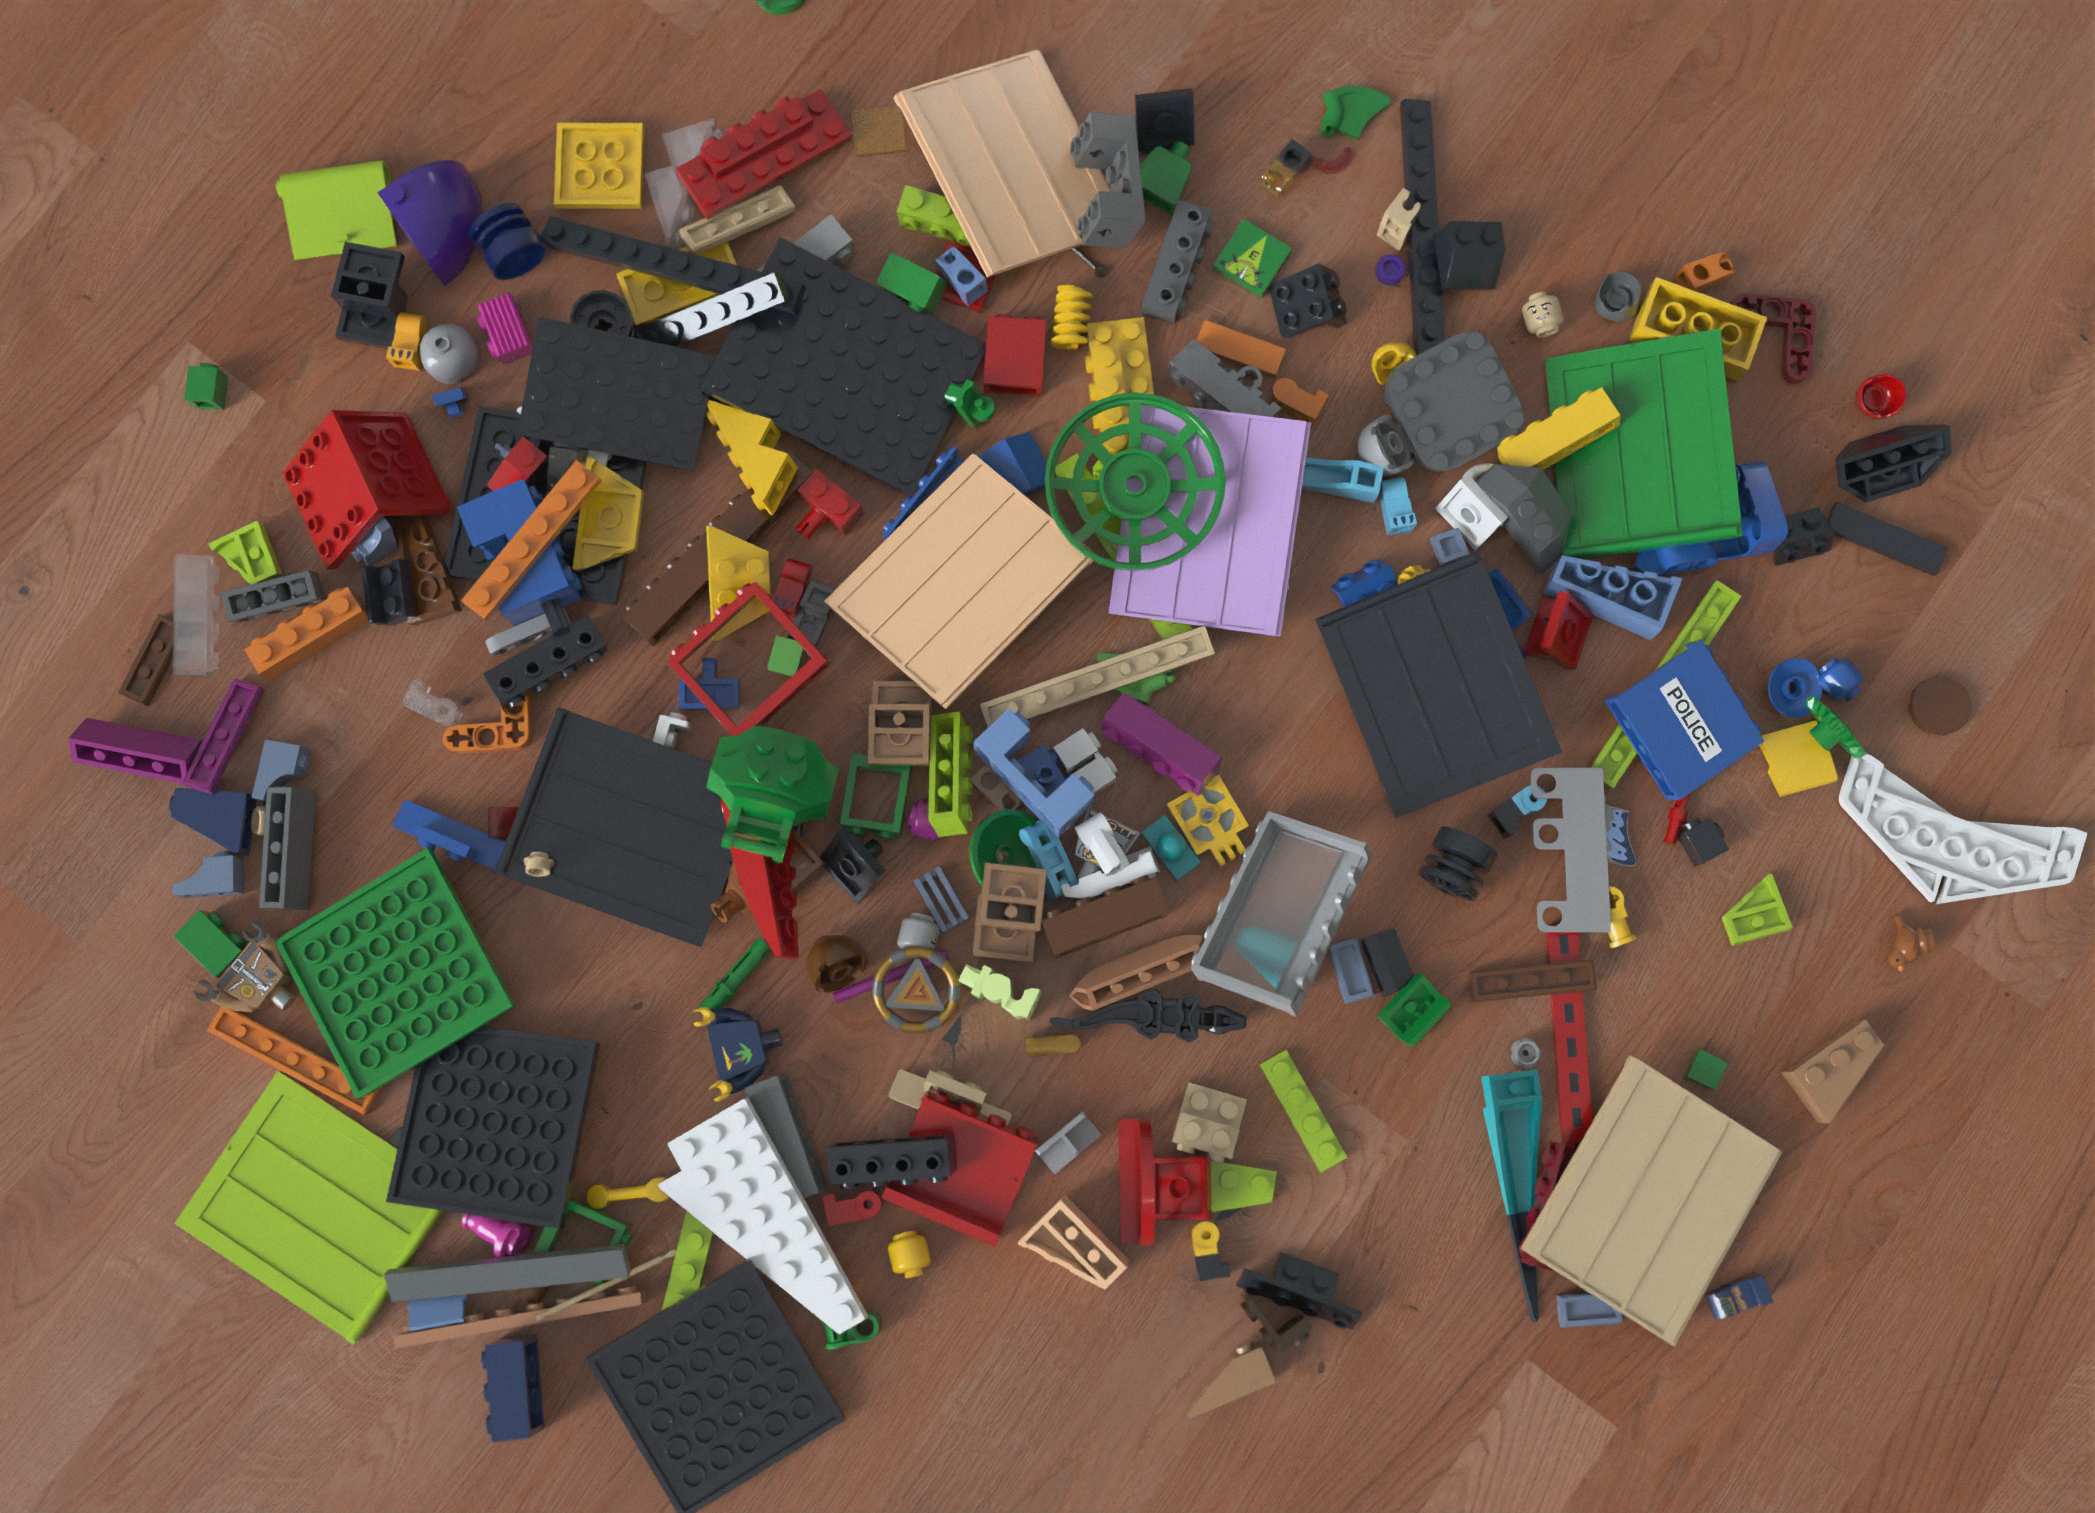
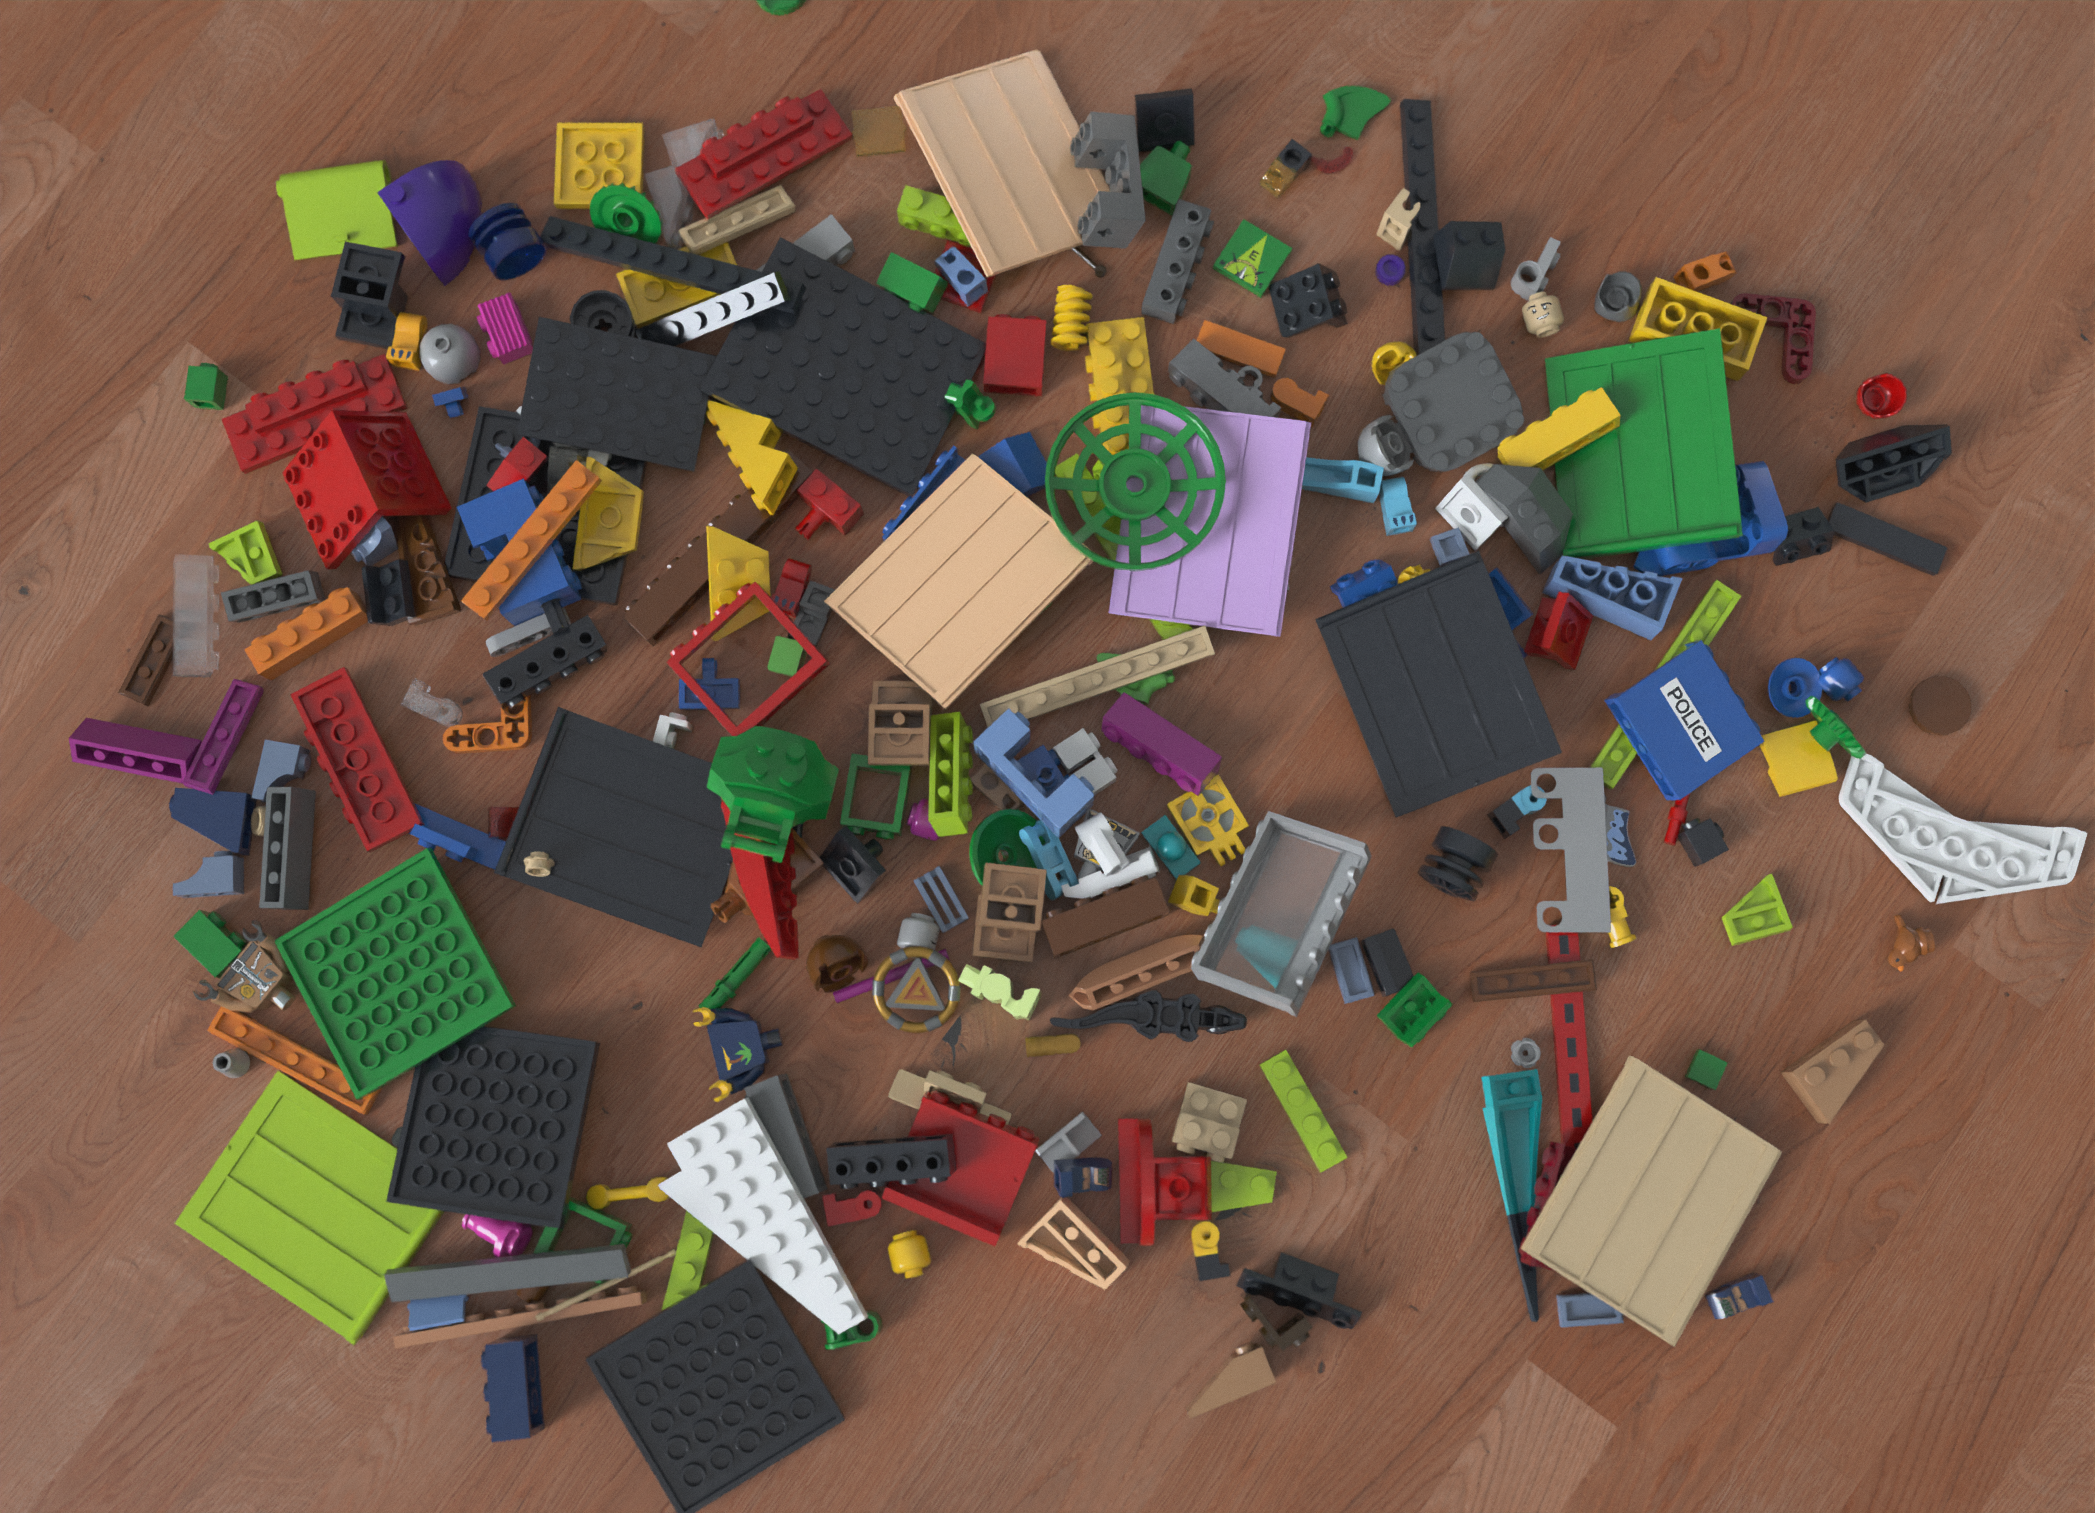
none -> light grey cone [213,1048,250,1078]
none -> red plate [222,354,408,474]
none -> red plate [290,667,425,853]
none -> green gear [590,182,663,244]
none -> dark blue leg [1054,1157,1112,1198]
none -> yellow brick [1168,875,1221,916]
none -> light grey plate [1511,237,1561,301]

